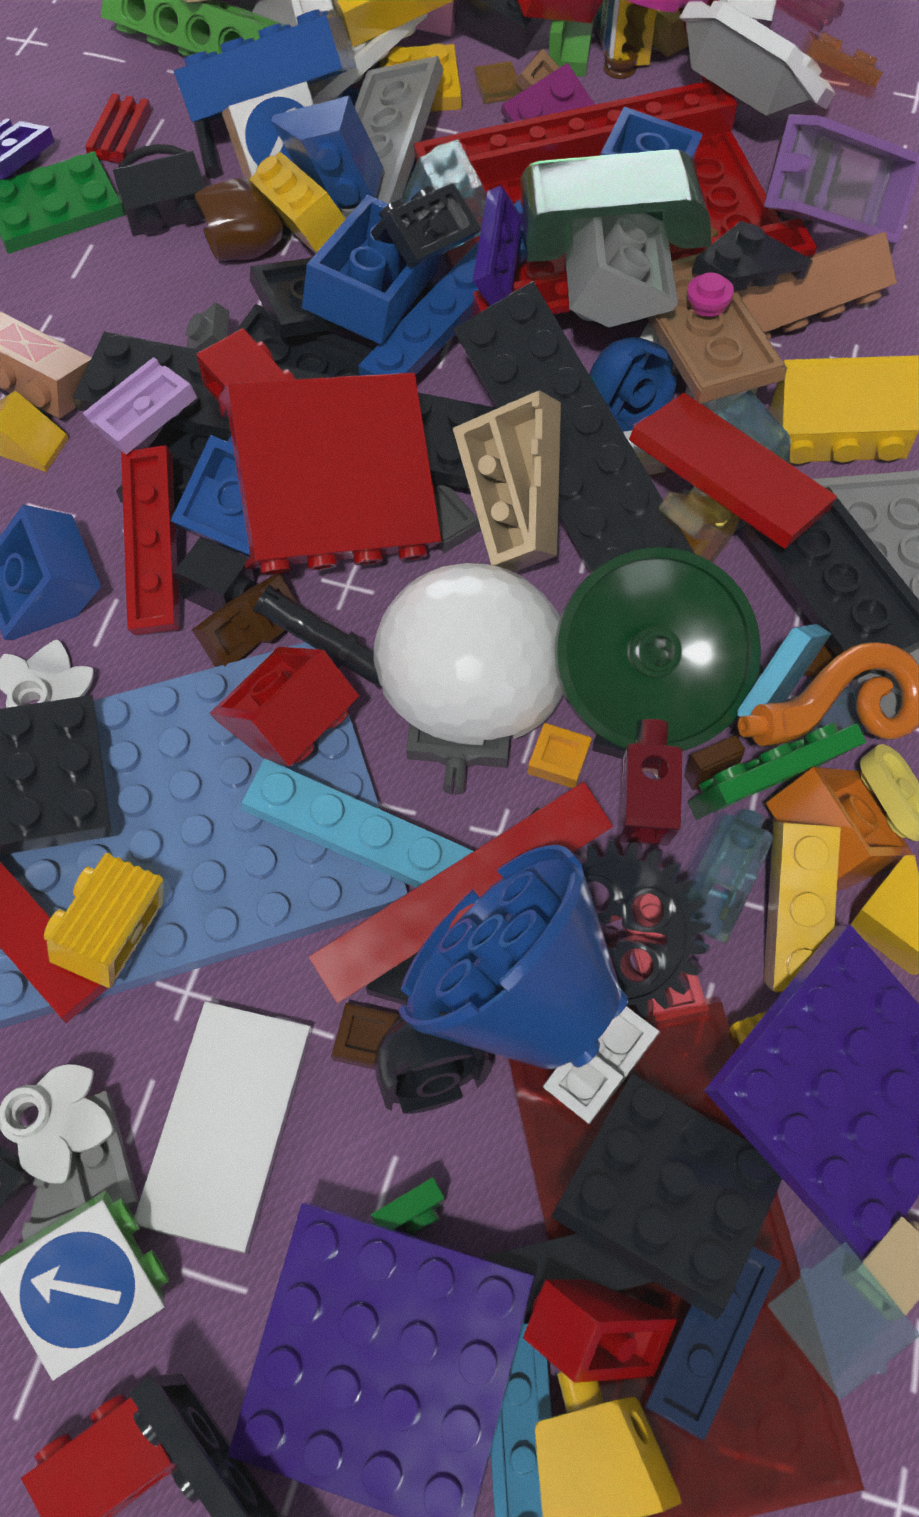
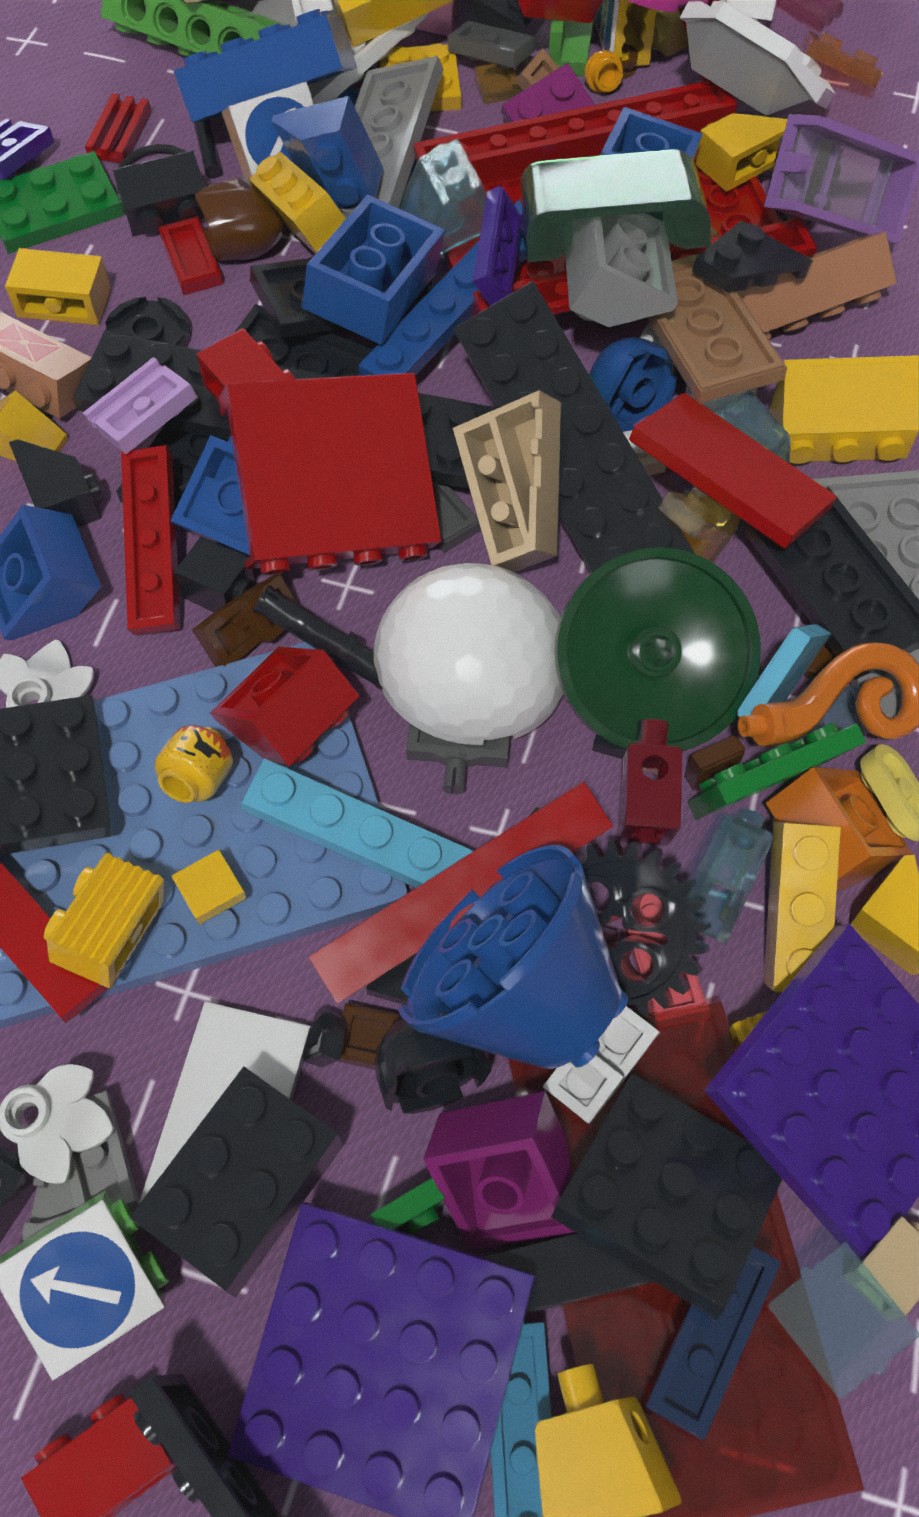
dark grey plate [186,302,230,350] -> none
black bracket [370,182,481,268] -> none
red slope [523,1279,677,1383] -> none
light orange plate [527,723,592,788] -> none
dark pink plate [687,273,734,316] -> none
none -> yellow brick [5,248,111,326]
none -> black slope [9,439,102,528]
none -> black tile [103,296,191,347]
none -> black brick [129,1066,343,1298]
none -> yellow head [154,725,233,803]
none -> red tile [158,217,223,296]
none -> yellow tile [171,849,246,925]
none -> black tile [303,1008,345,1067]
none -> magenta slope [423,1091,576,1250]
none -> dark grey plate [448,21,534,69]
none -> light orange plate [584,50,623,93]
none -> yellow slope [695,113,788,192]

